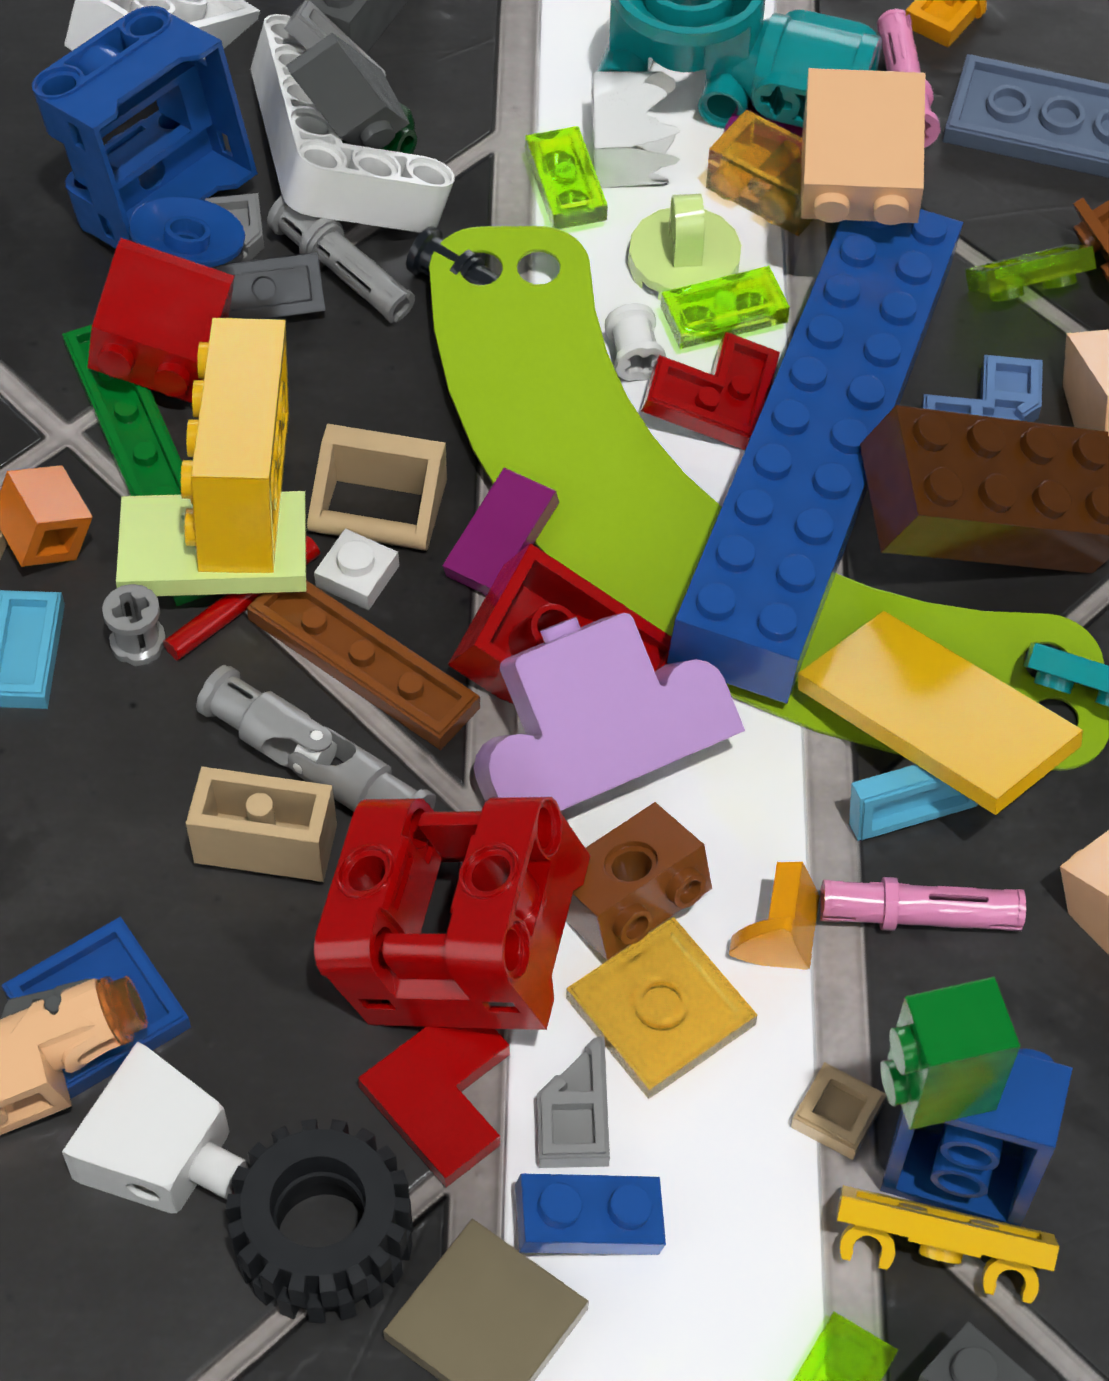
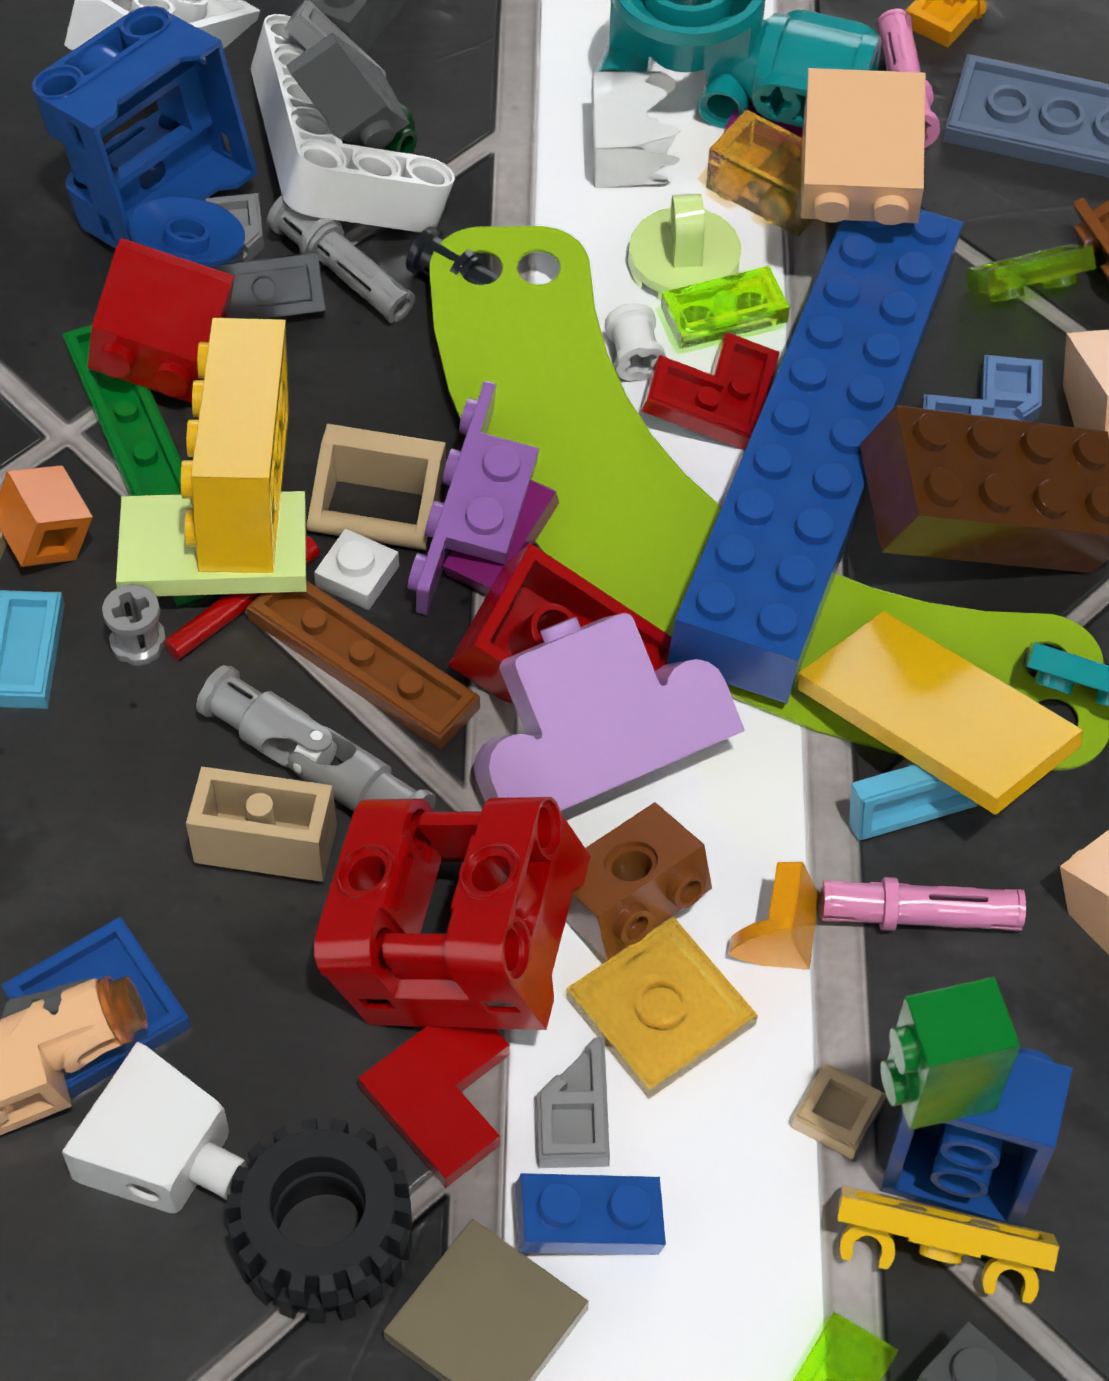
clear neon green plate [525,126,608,229] -> none
none -> medium lavender bracket [408,380,539,616]

